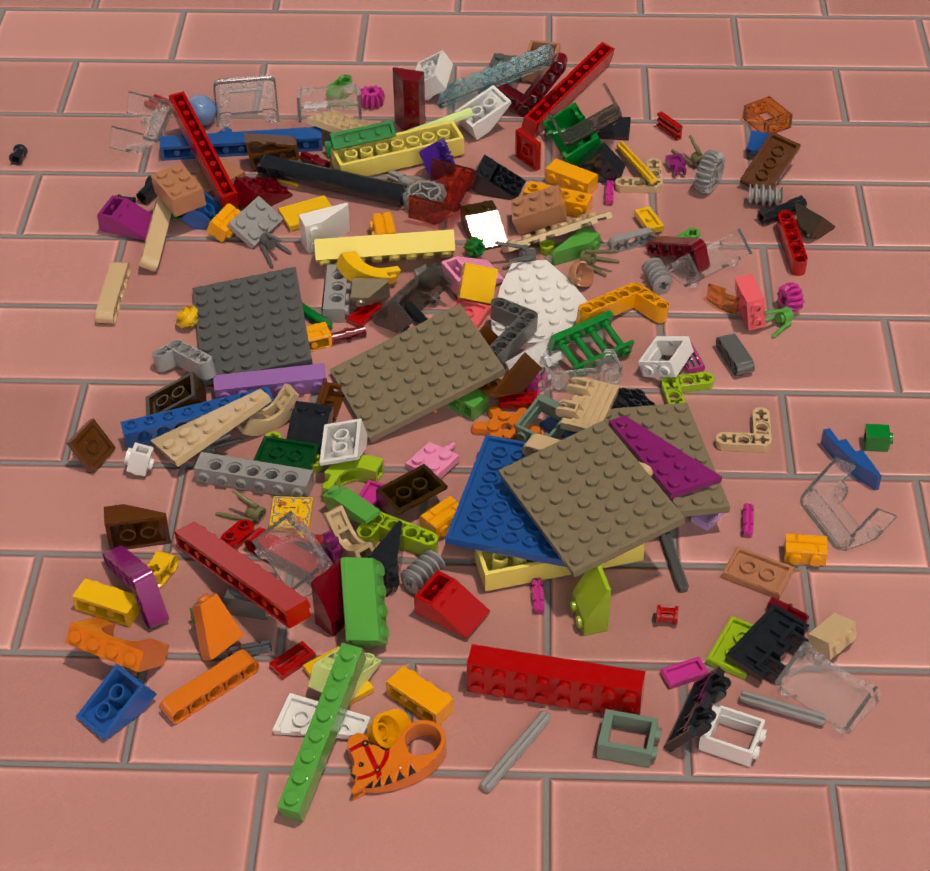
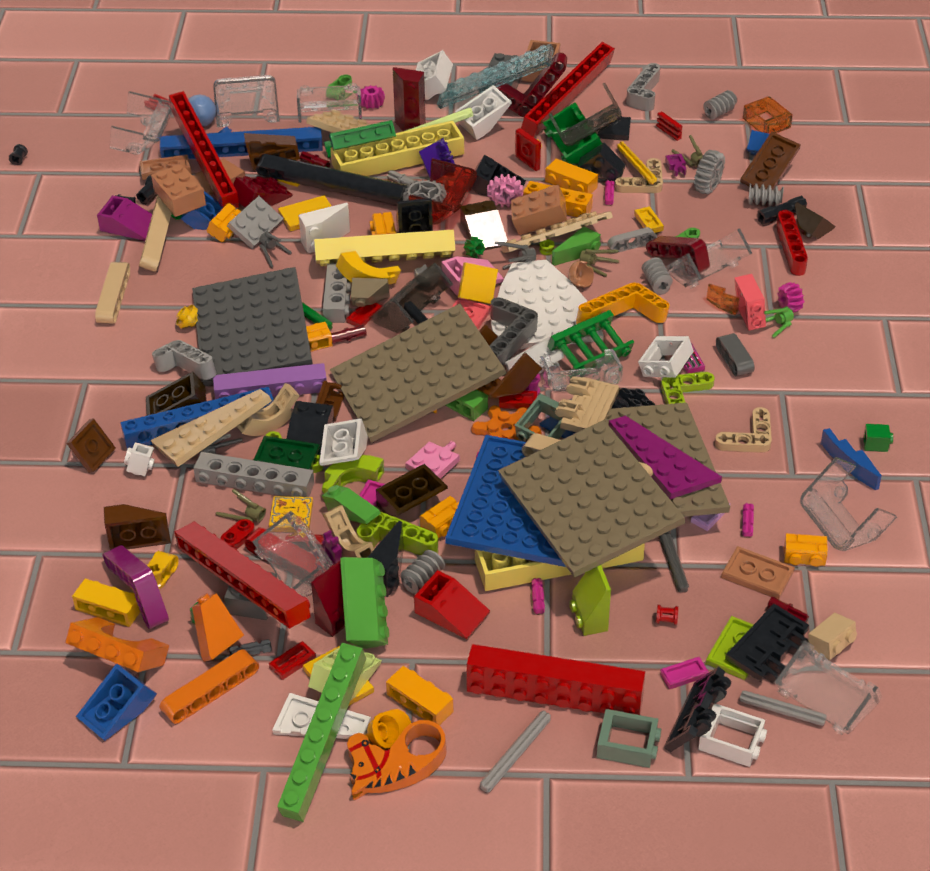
none -> nougat tile [139,155,191,180]
none -> black slope [396,198,433,233]
none -> bright pink gear [487,174,523,208]
none -> light grey beam [626,63,660,111]
none -> light grey piece [703,90,737,120]

